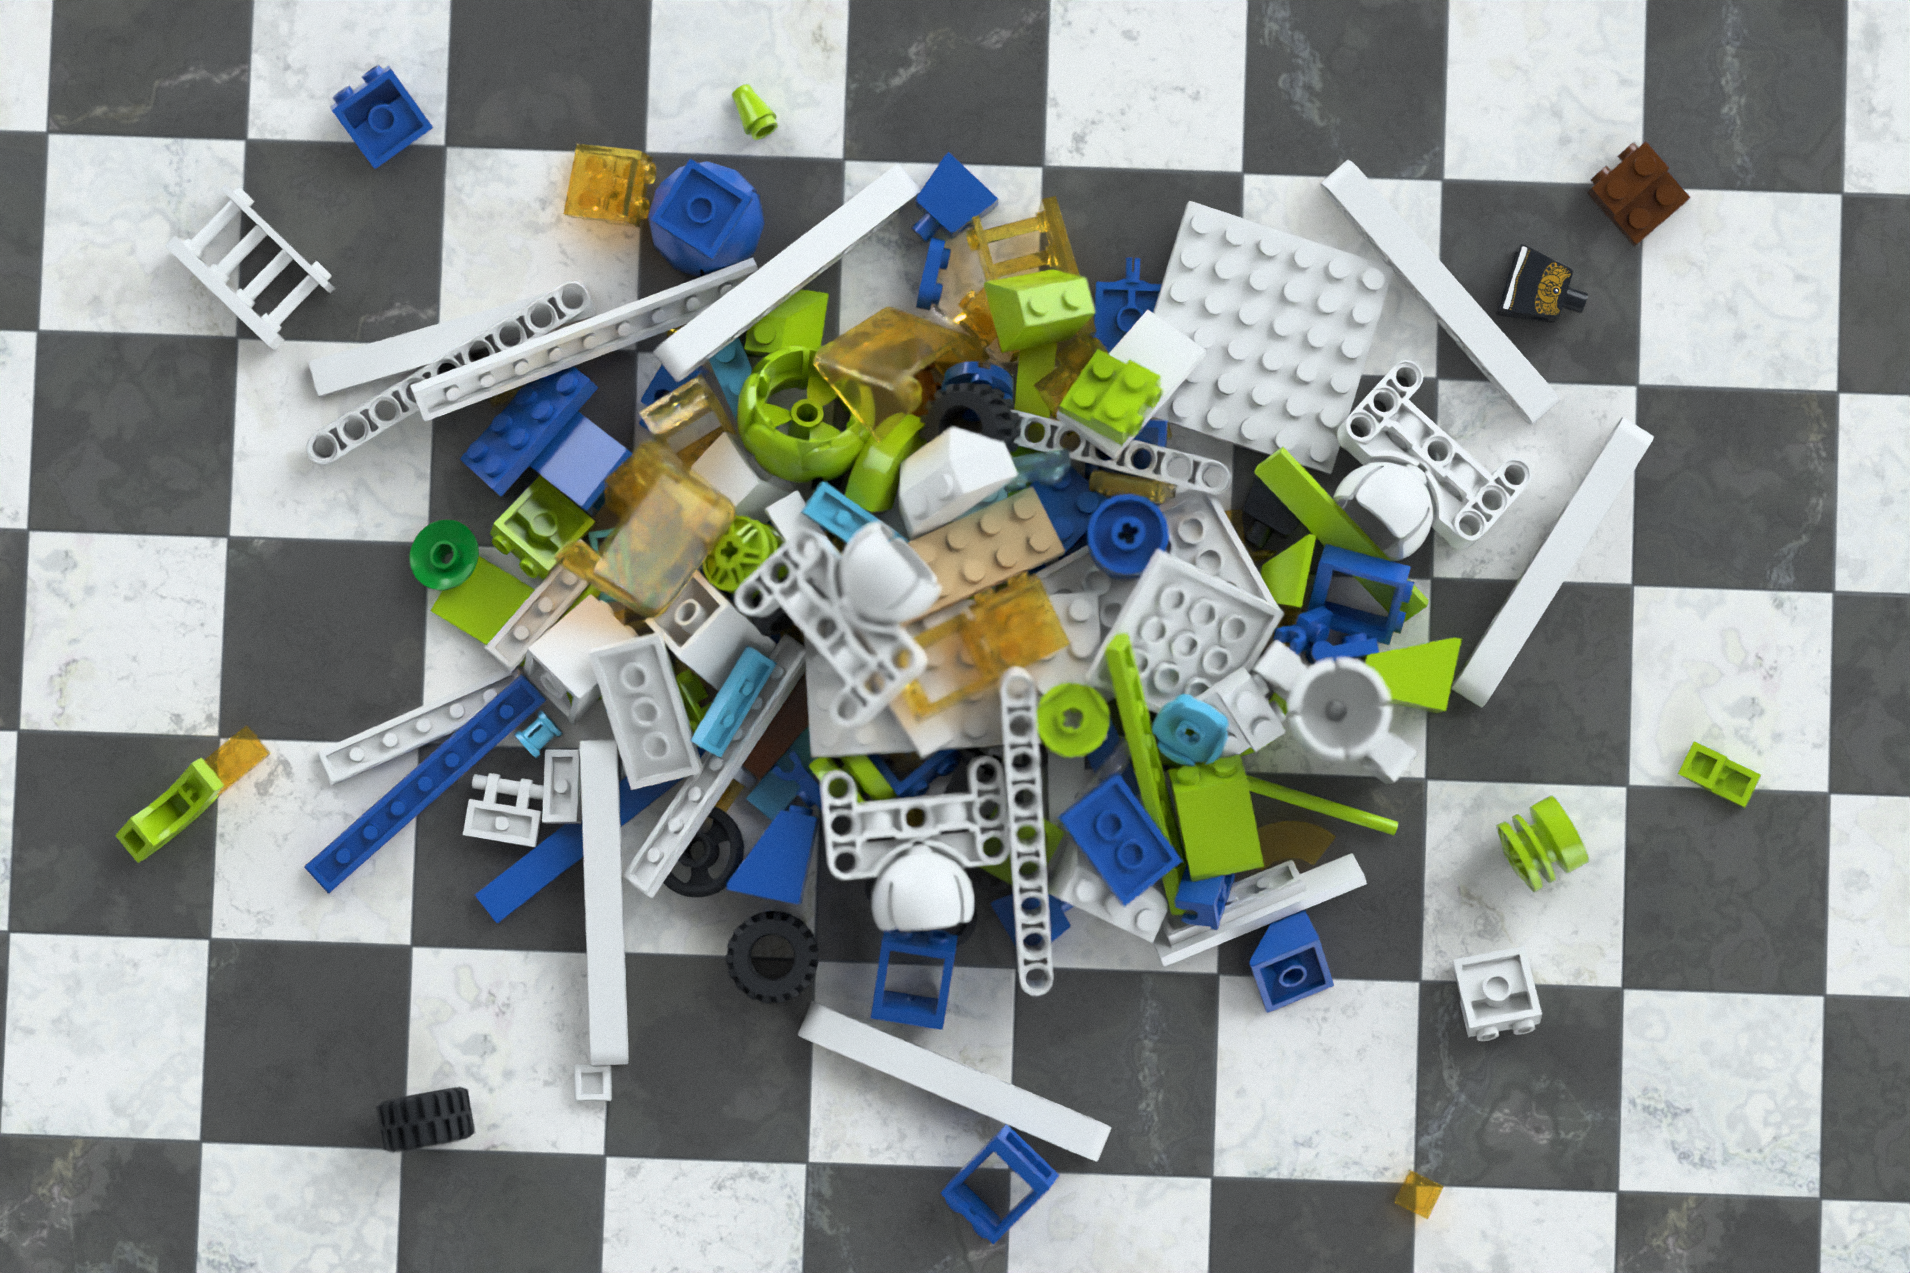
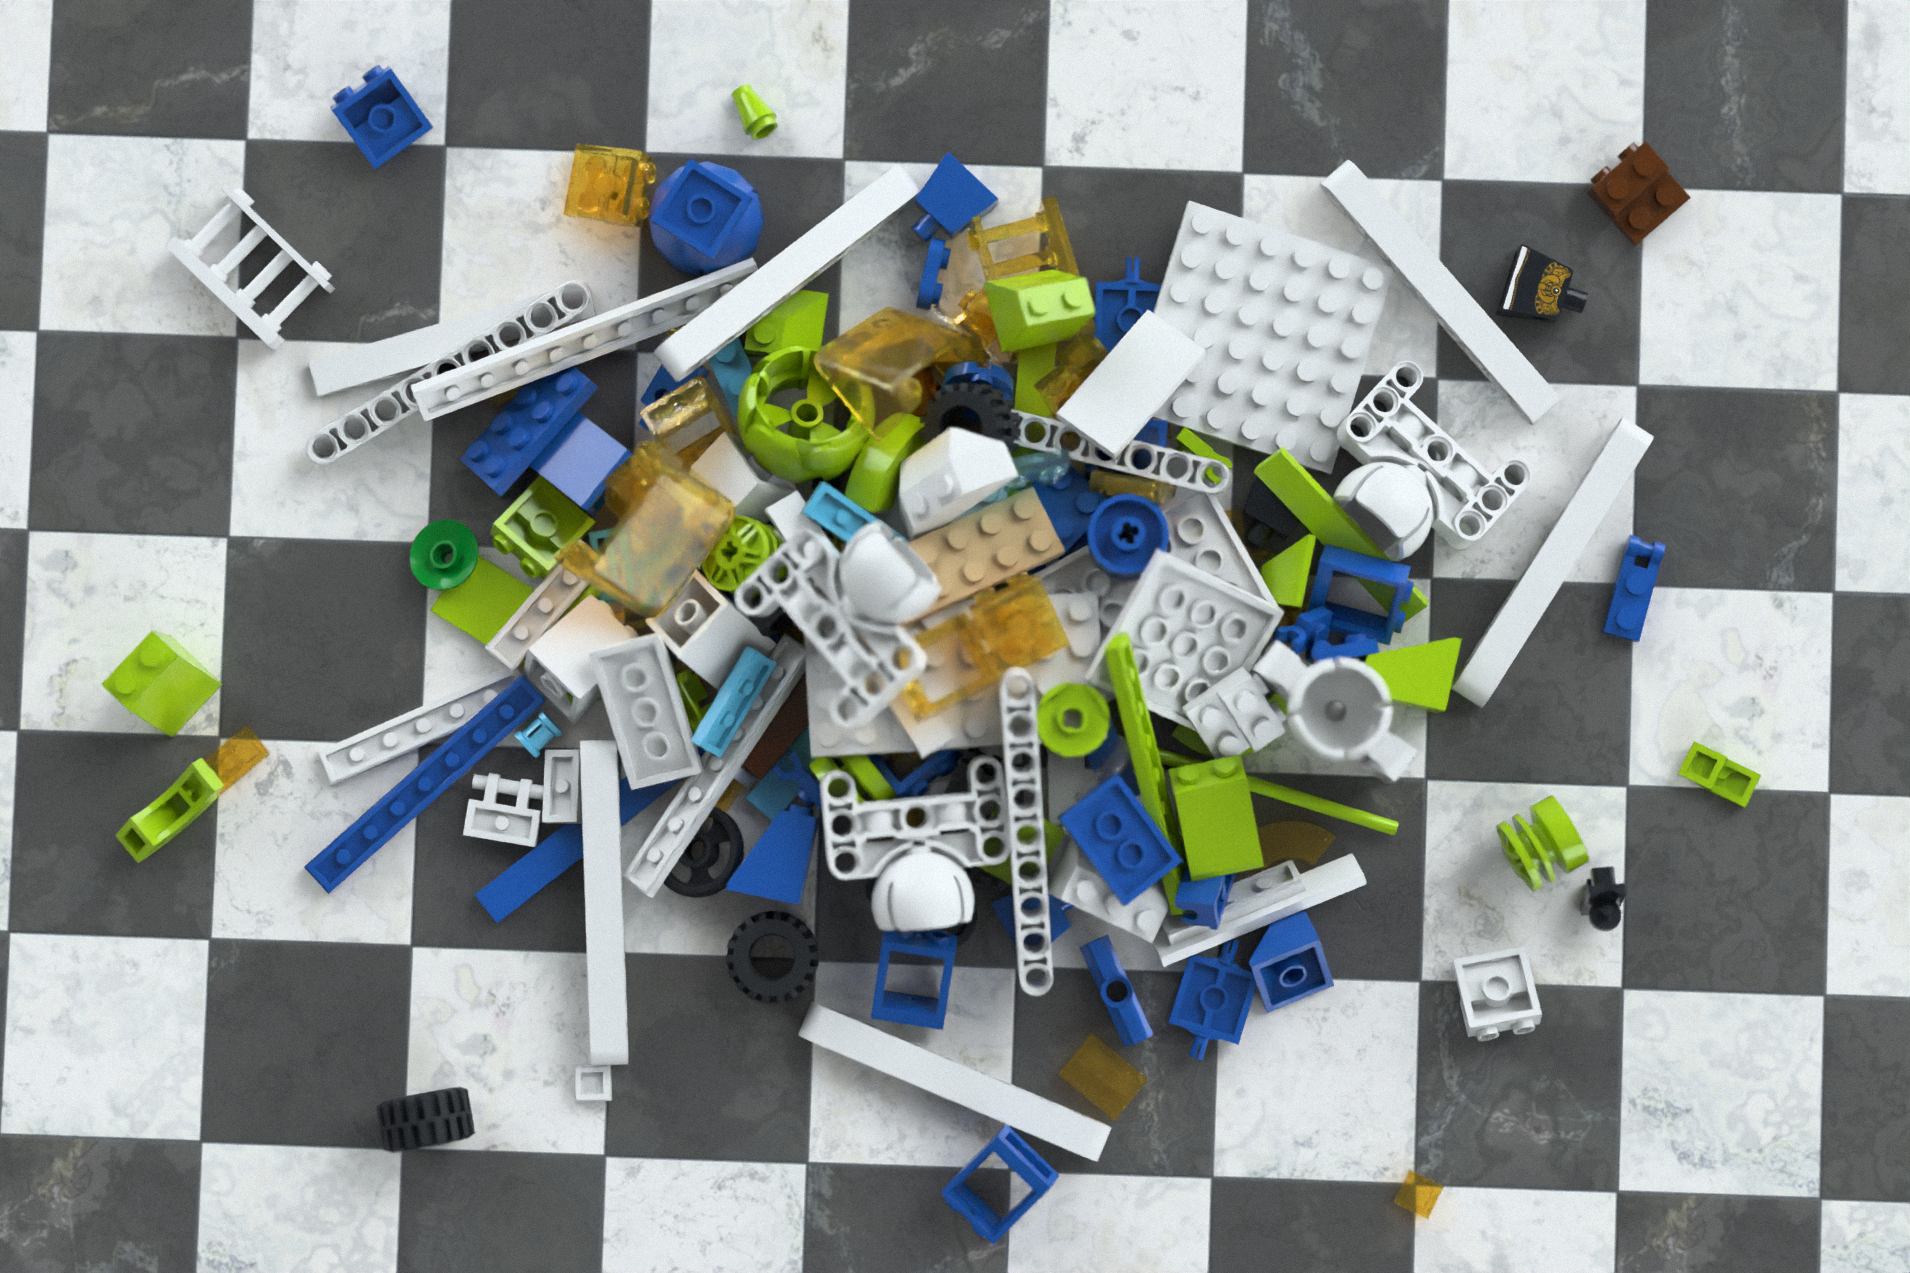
lime plate [1059,349,1164,446] -> none
medium azure plate [1152,694,1229,766] -> none
none -> lime slope [101,630,223,737]
none -> clear yellow plate [1058,1033,1148,1121]
none -> blue piece [1079,934,1154,1048]
none -> blue plate [1168,939,1257,1060]
none -> lime plate [1174,427,1233,485]
none -> black hips [1580,866,1626,932]
none -> blue plate [1602,535,1666,642]

